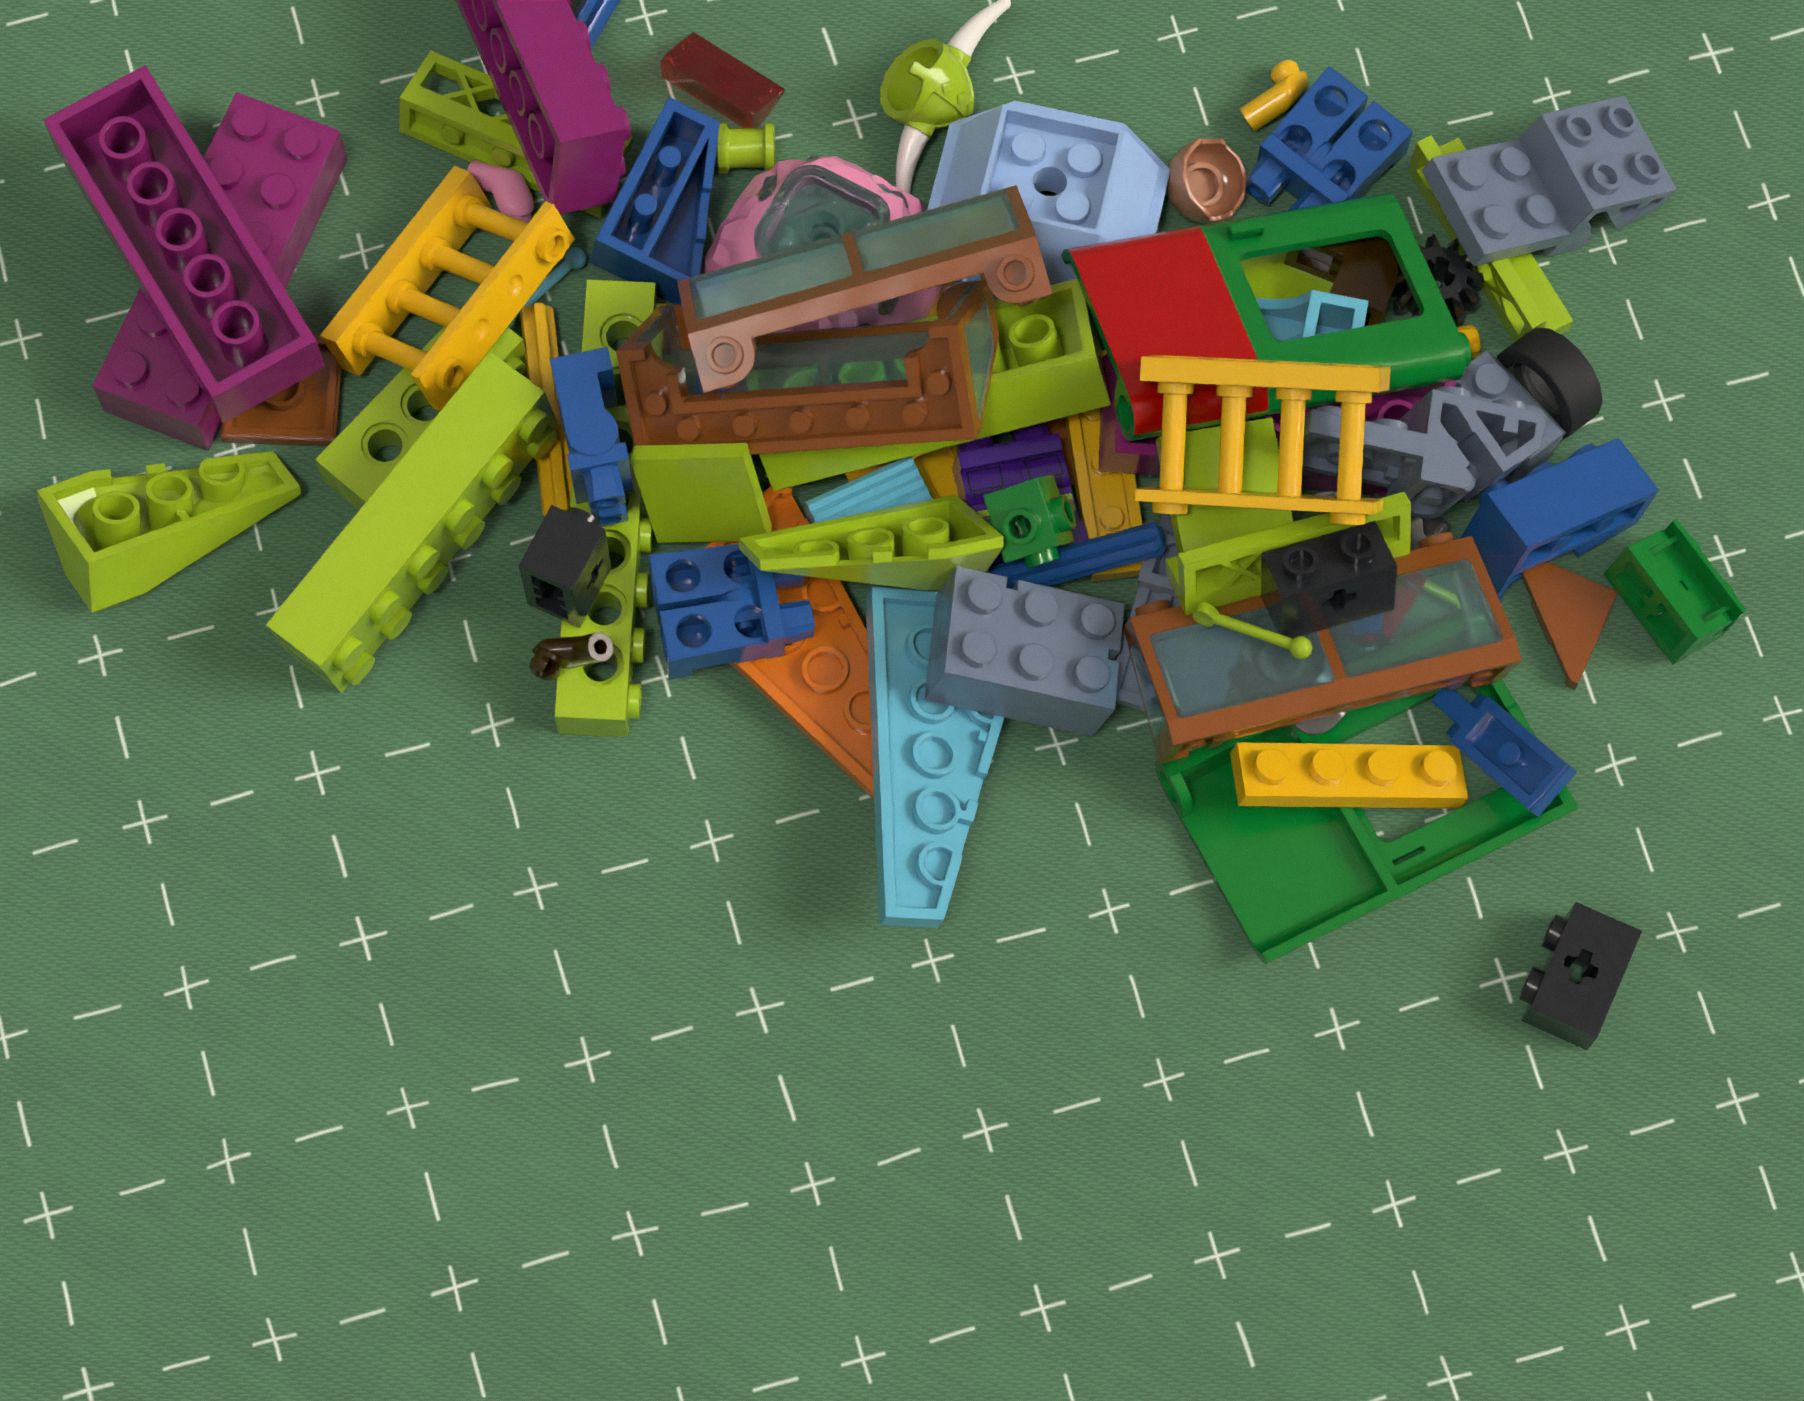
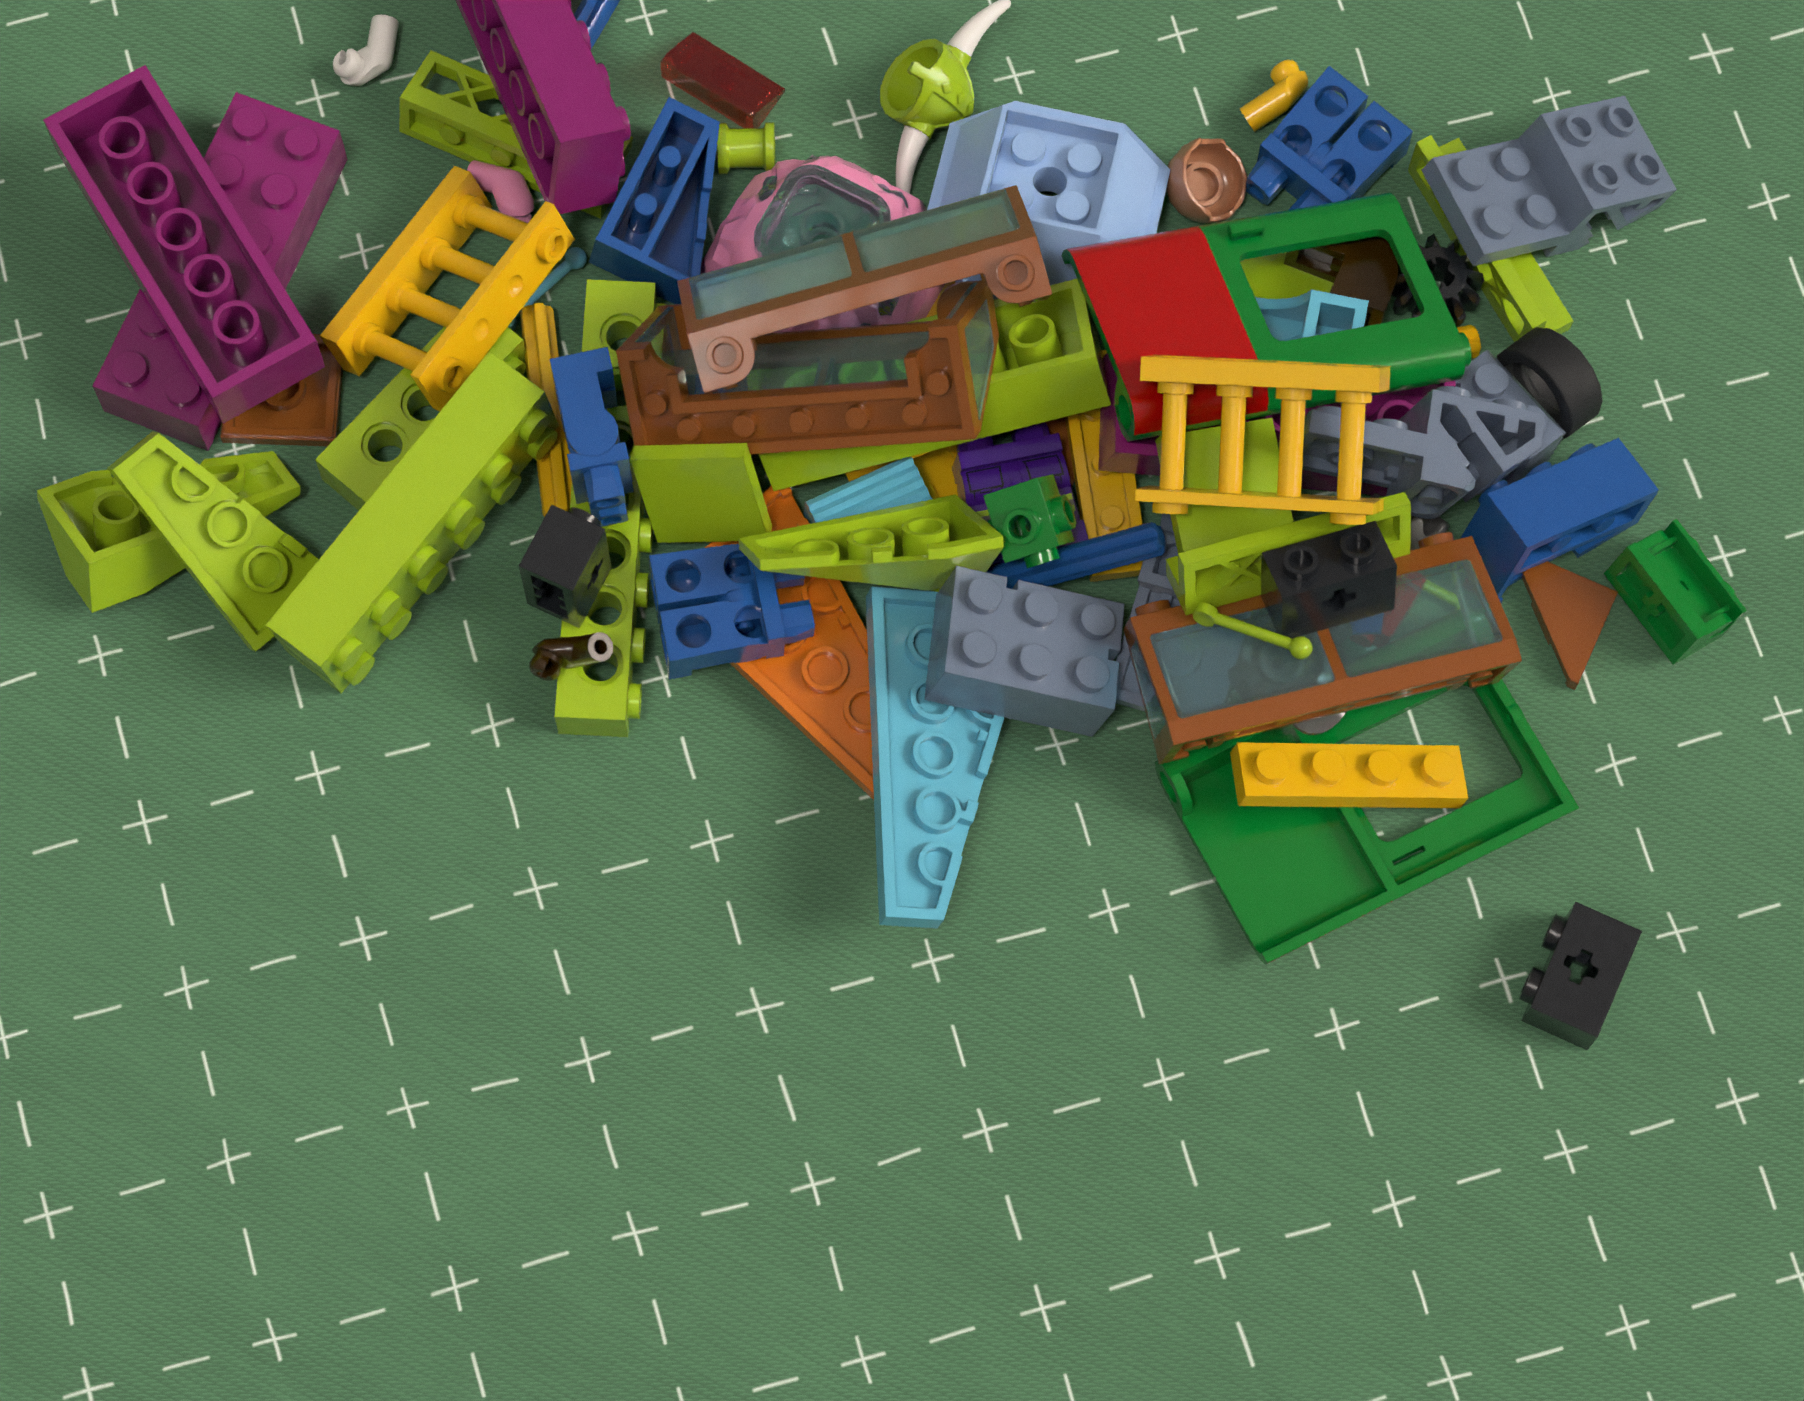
blue hinge [1431,687,1577,817] -> none
none -> lime wing [107,431,319,652]
none -> white arm [333,15,399,86]

